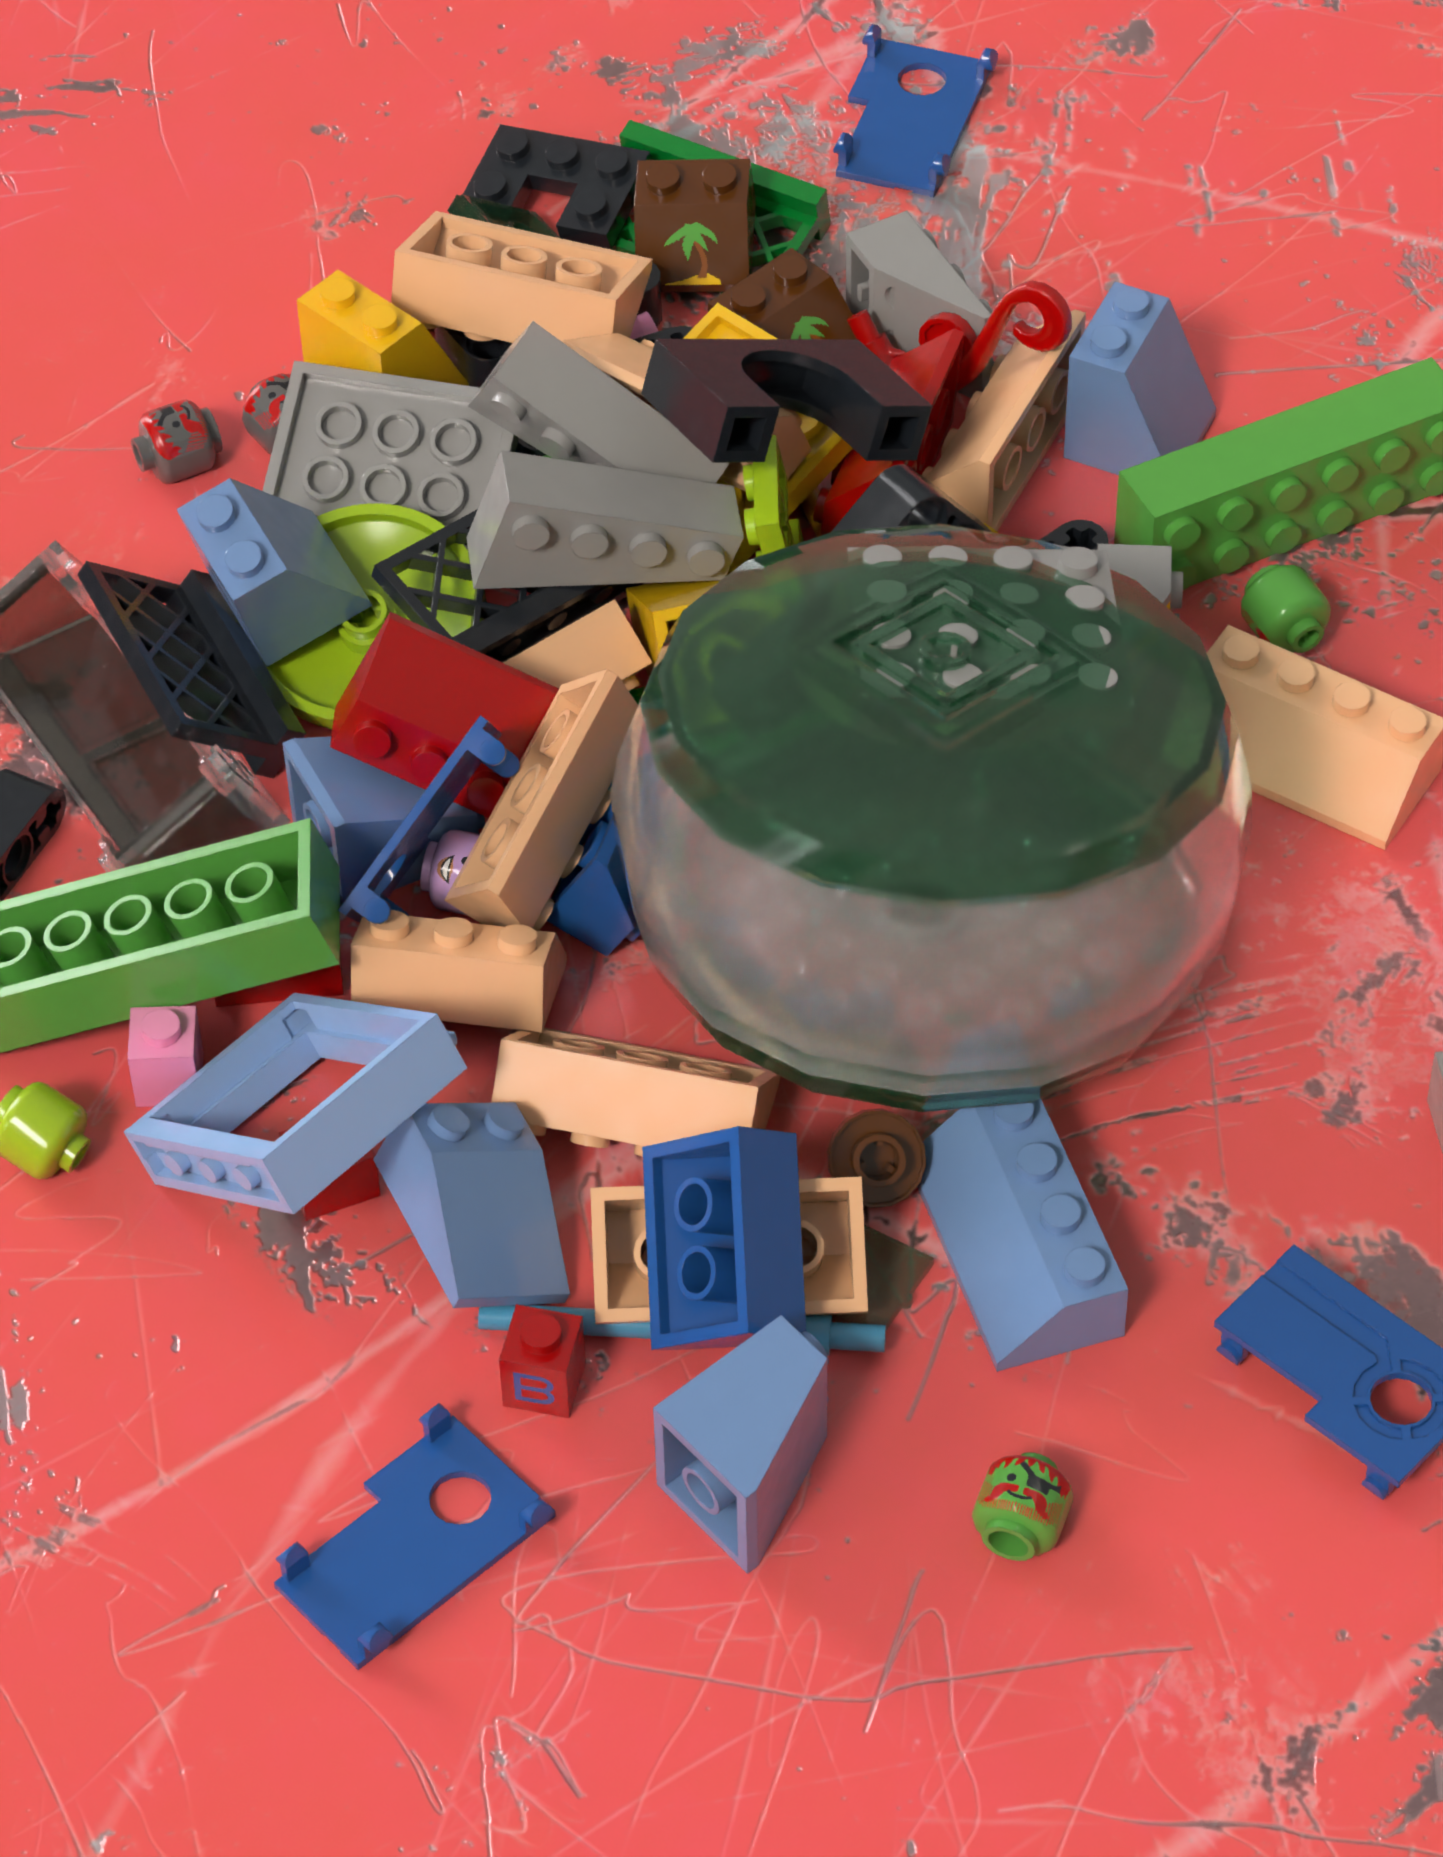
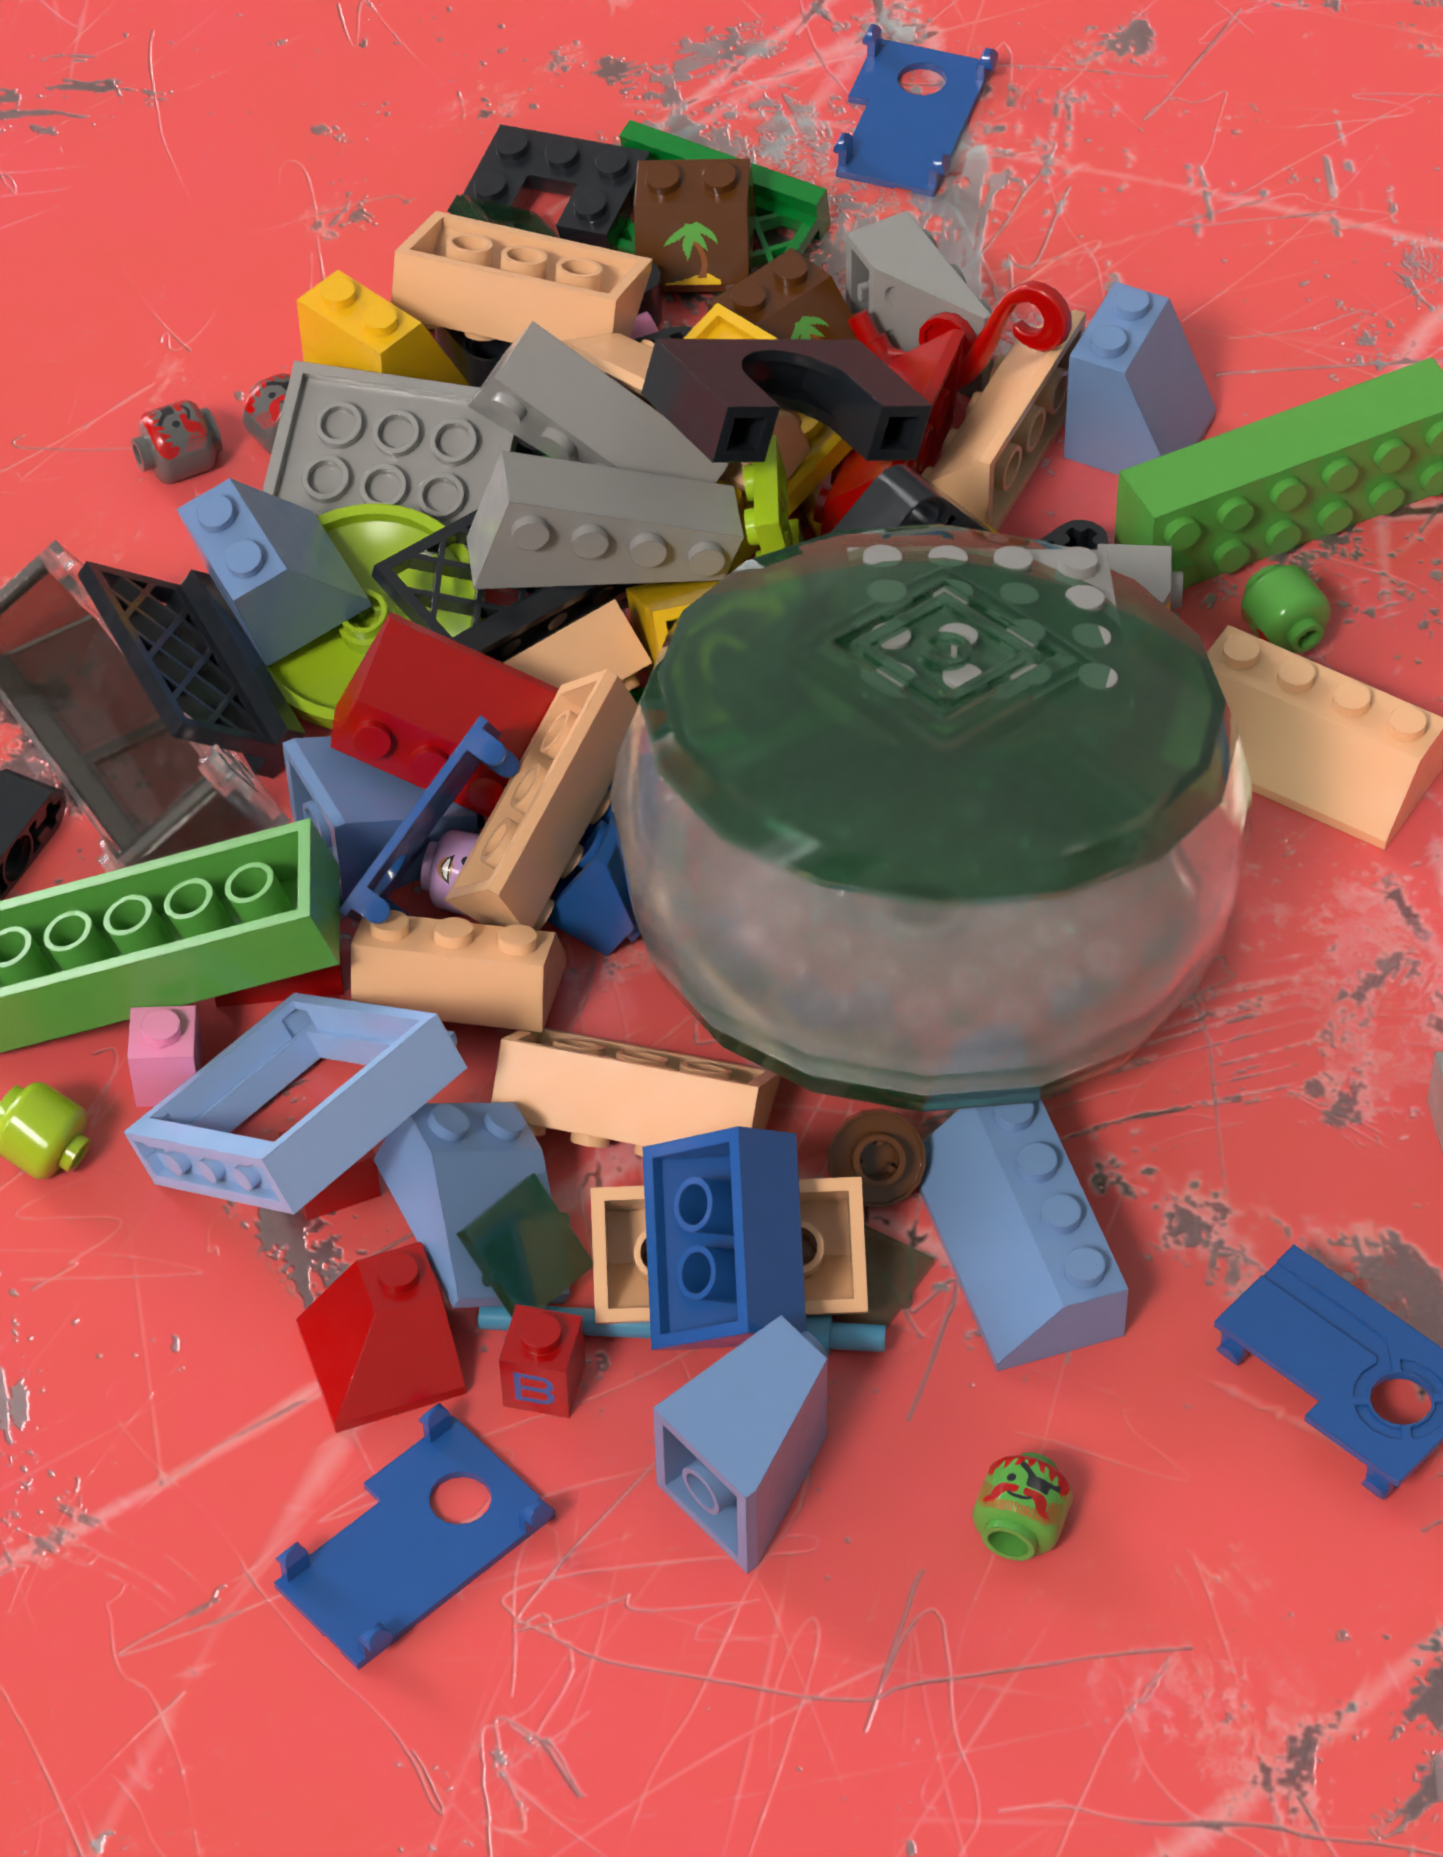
none -> red slope [296,1242,467,1433]
none -> clear green piece [456,1173,593,1317]

